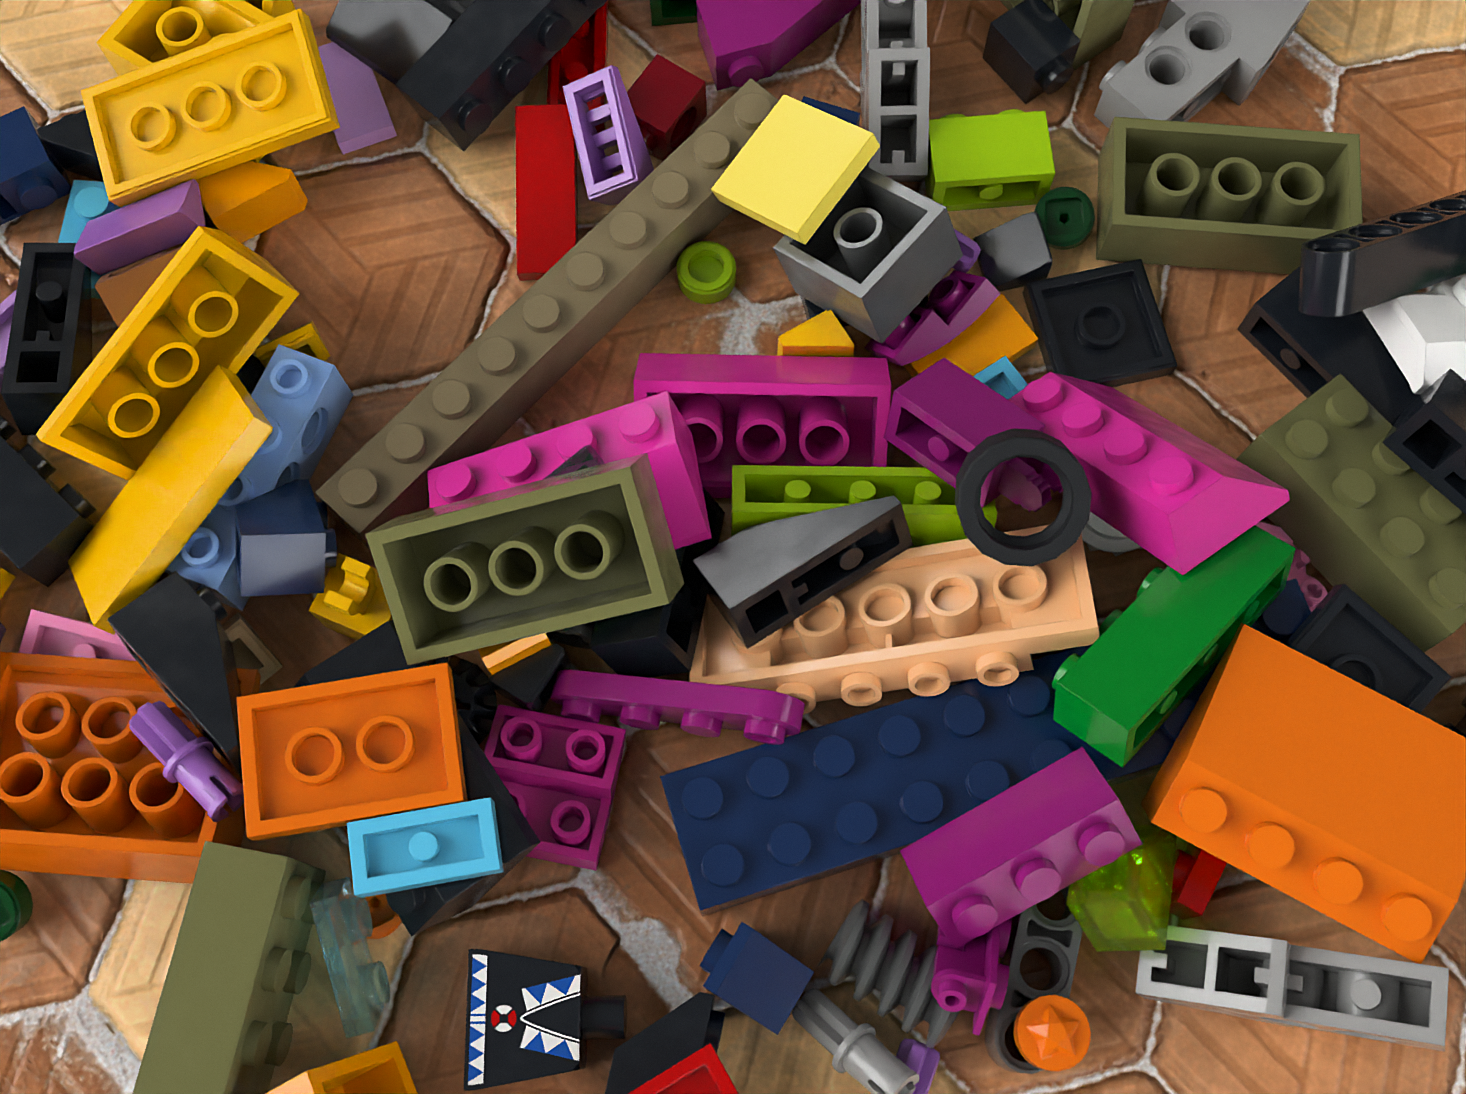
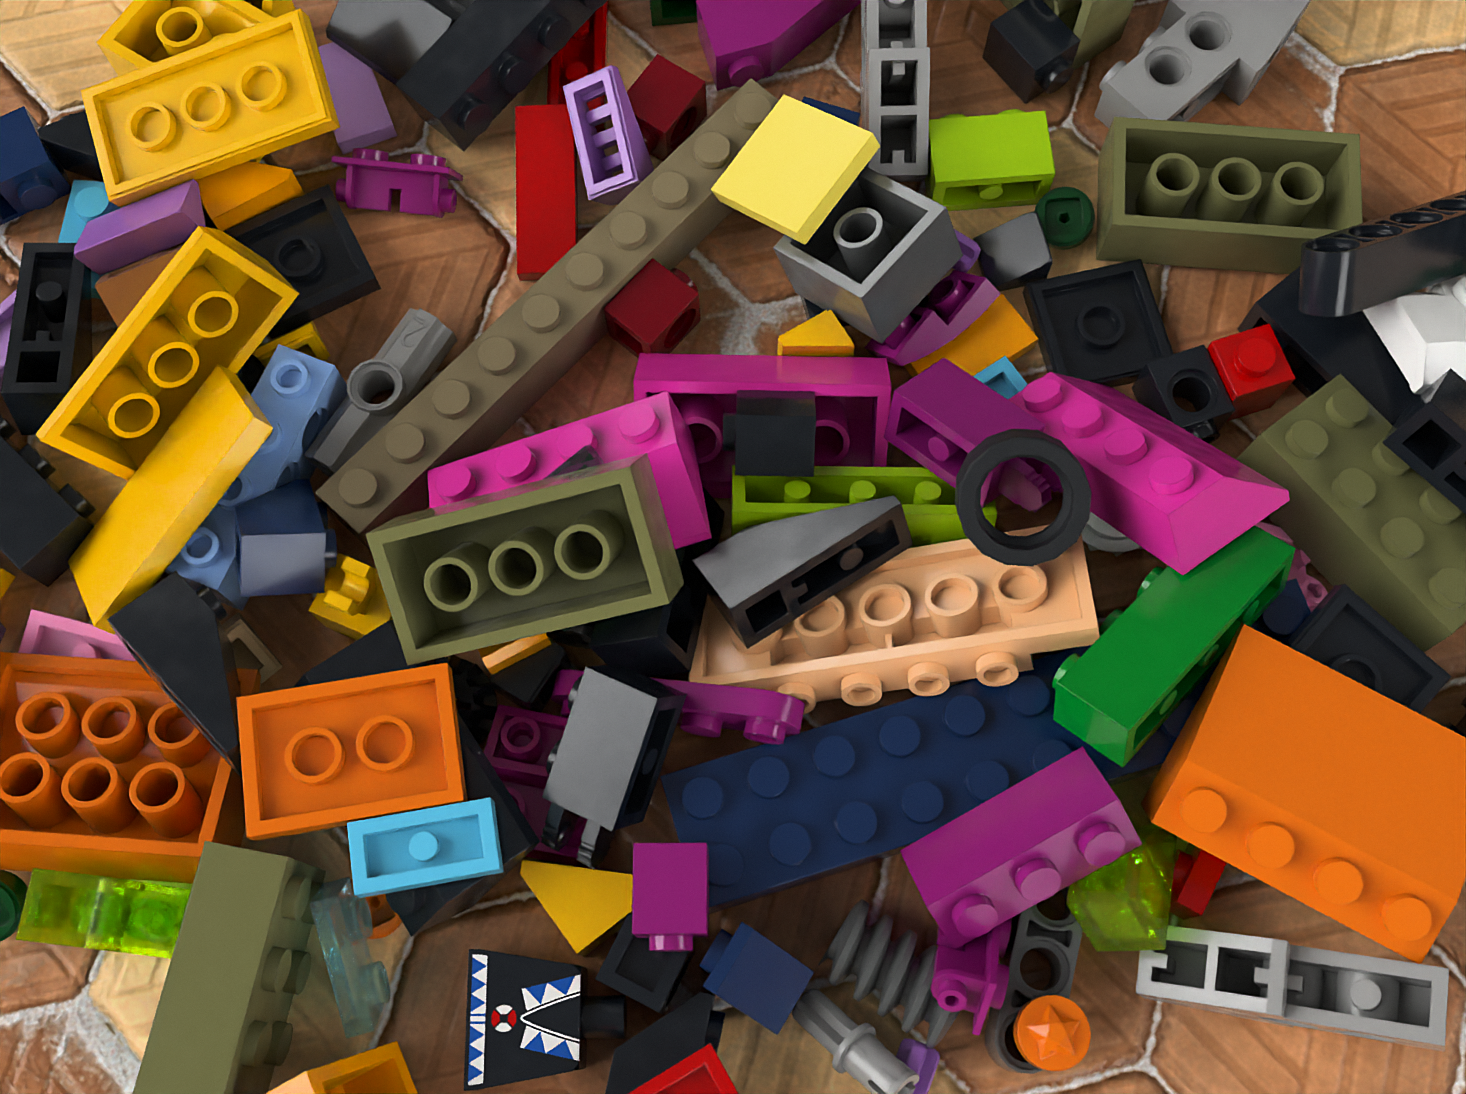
medium lavender axle [129,701,244,822] -> none
lime tile [677,241,736,304] -> none
none -> clear neon green slope [15,868,191,958]
none -> black plate [223,184,381,339]
none -> light grey piece [304,308,457,477]
none -> magenta hinge [332,148,463,218]
none -> yellow slope [520,860,633,957]
none -> hinge [541,664,687,870]
none -> black brick [595,913,695,1015]
none -> dark red brick [604,258,701,358]
none -> magenta brick [632,843,709,952]
none -> black brick [723,390,816,477]
none -> black brick [1132,344,1235,444]
none -> red brick [1206,323,1295,422]

